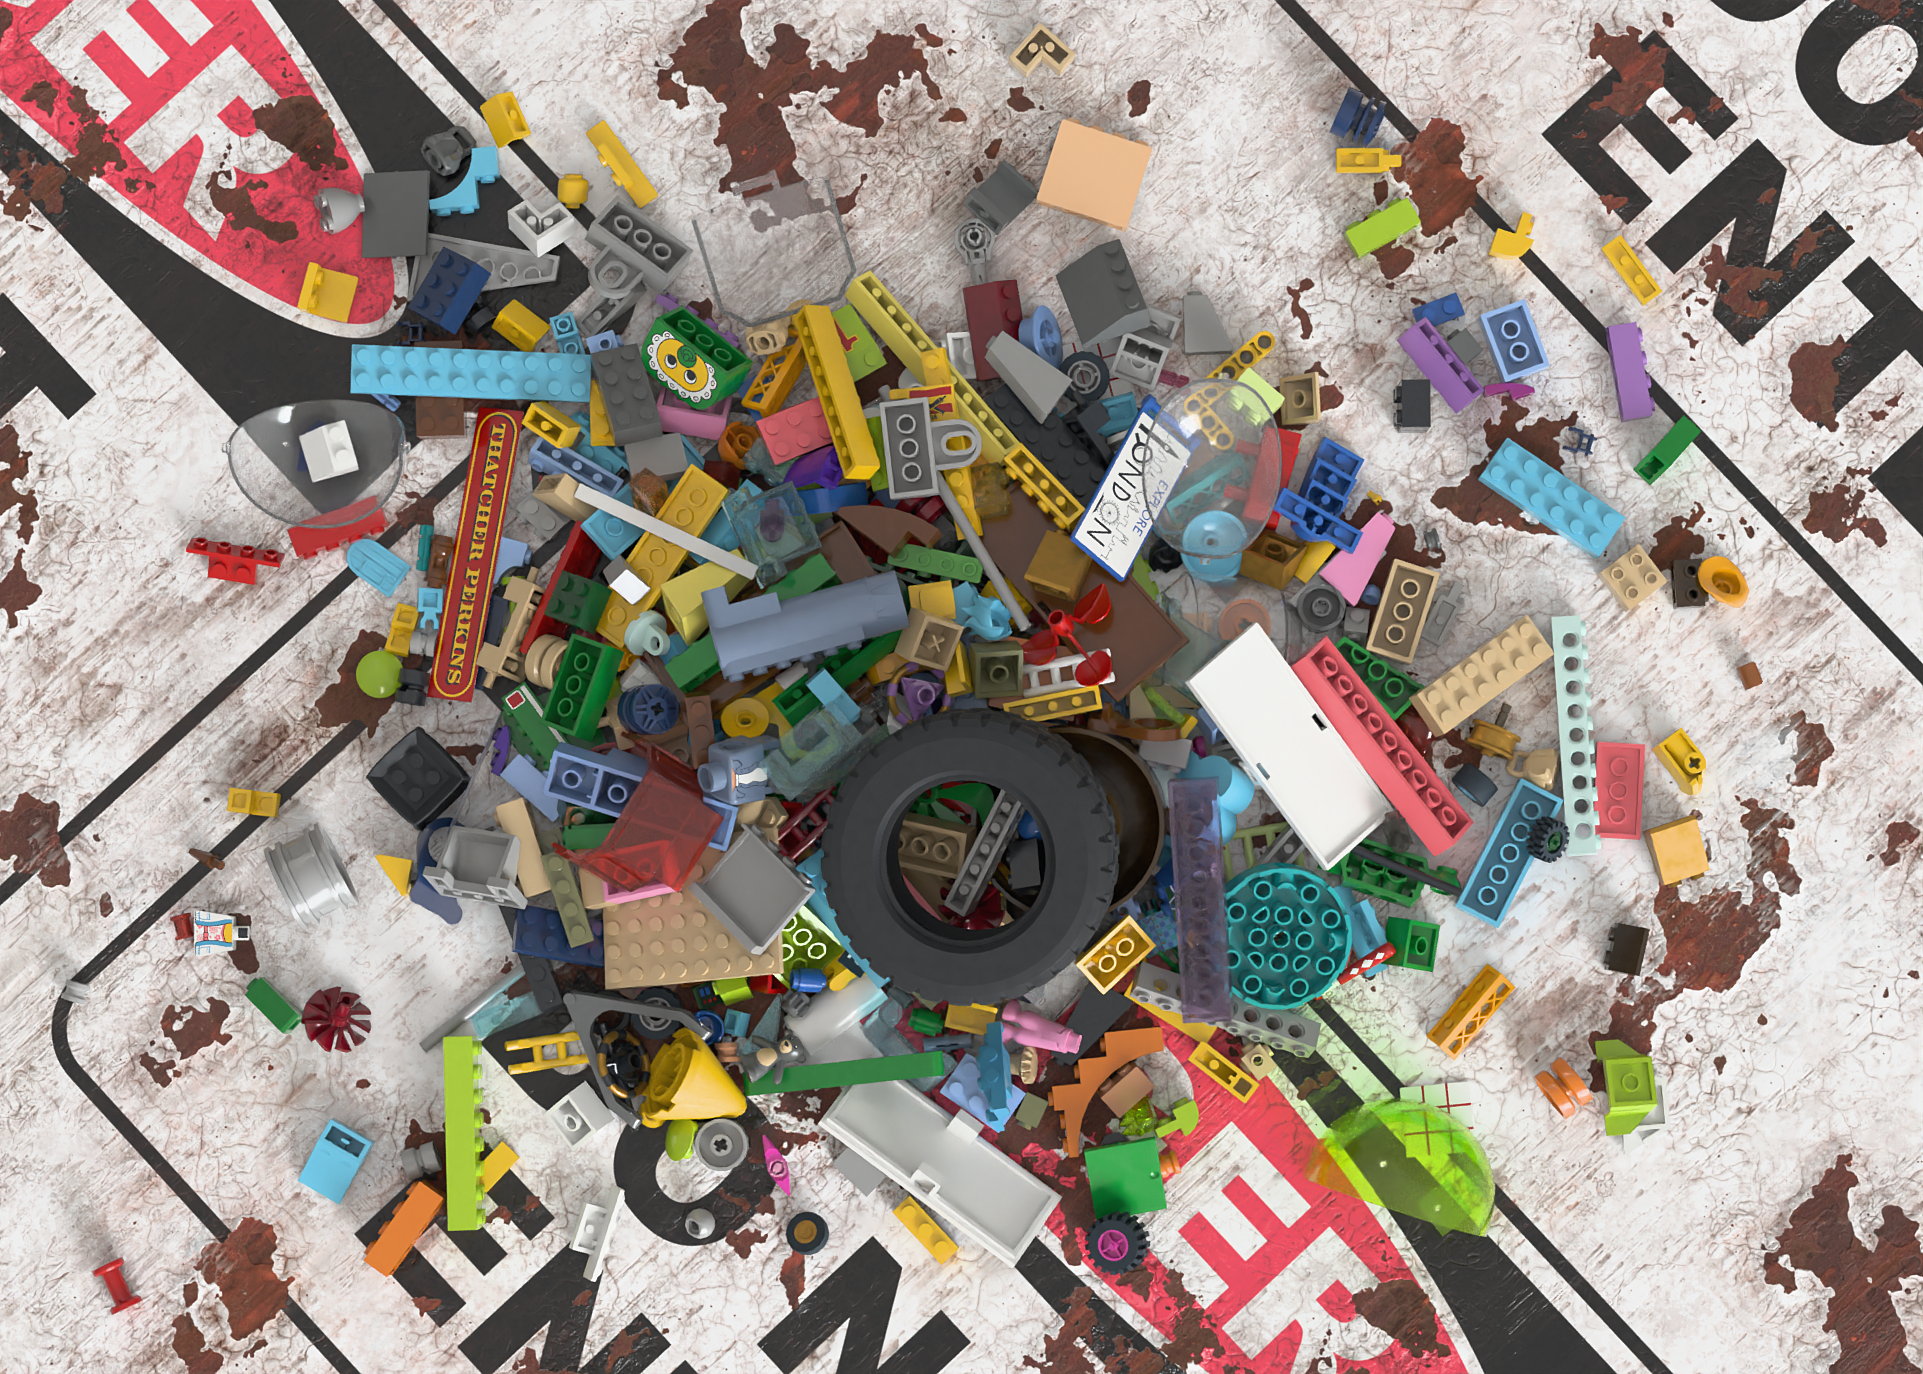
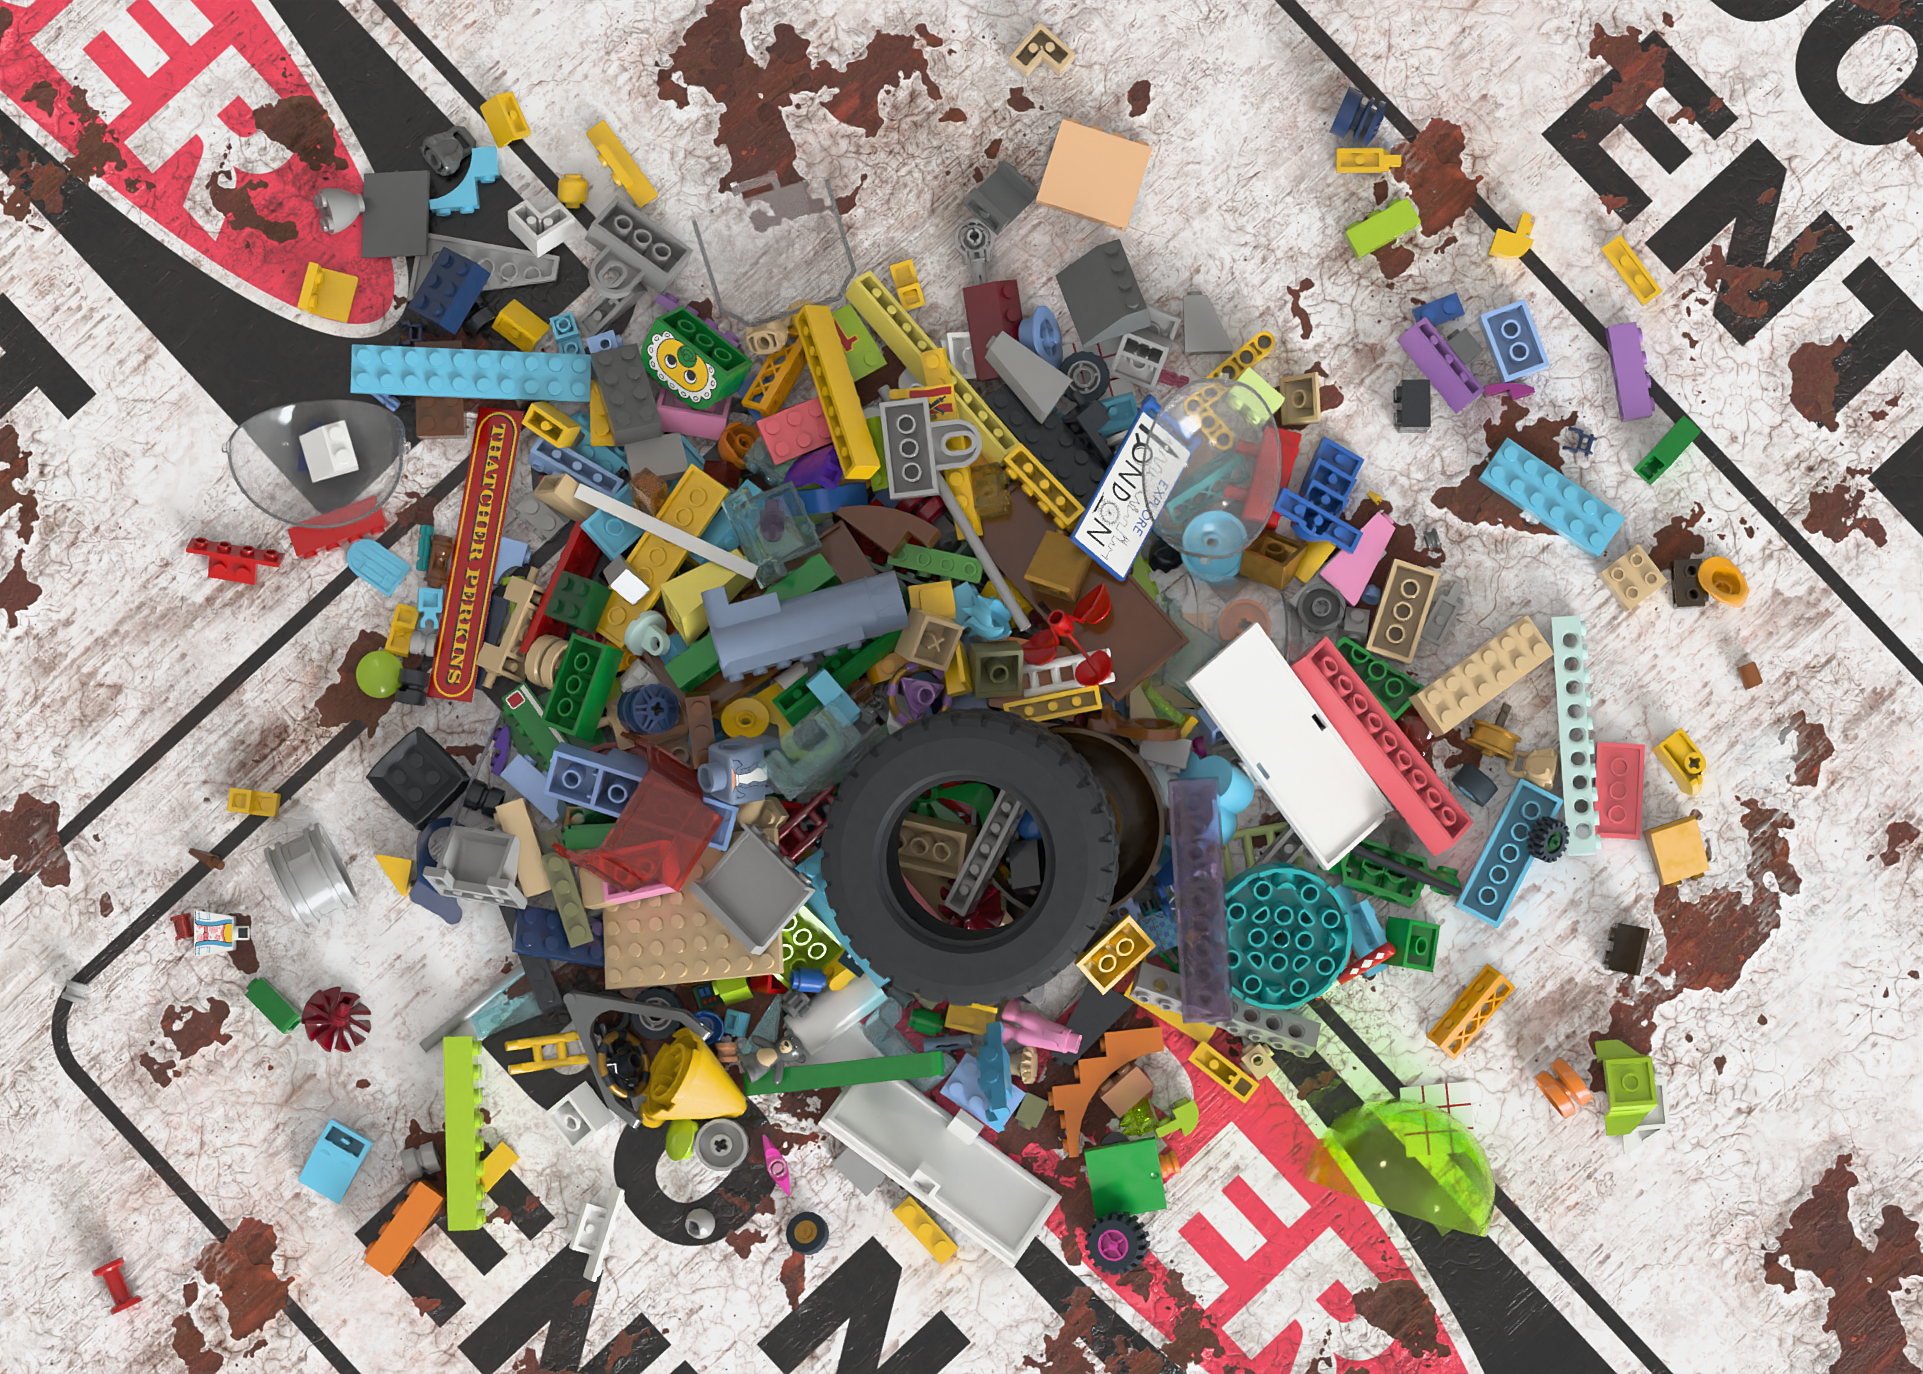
none -> black wheel [463,778,506,819]
none -> yellow slope [889,258,926,311]

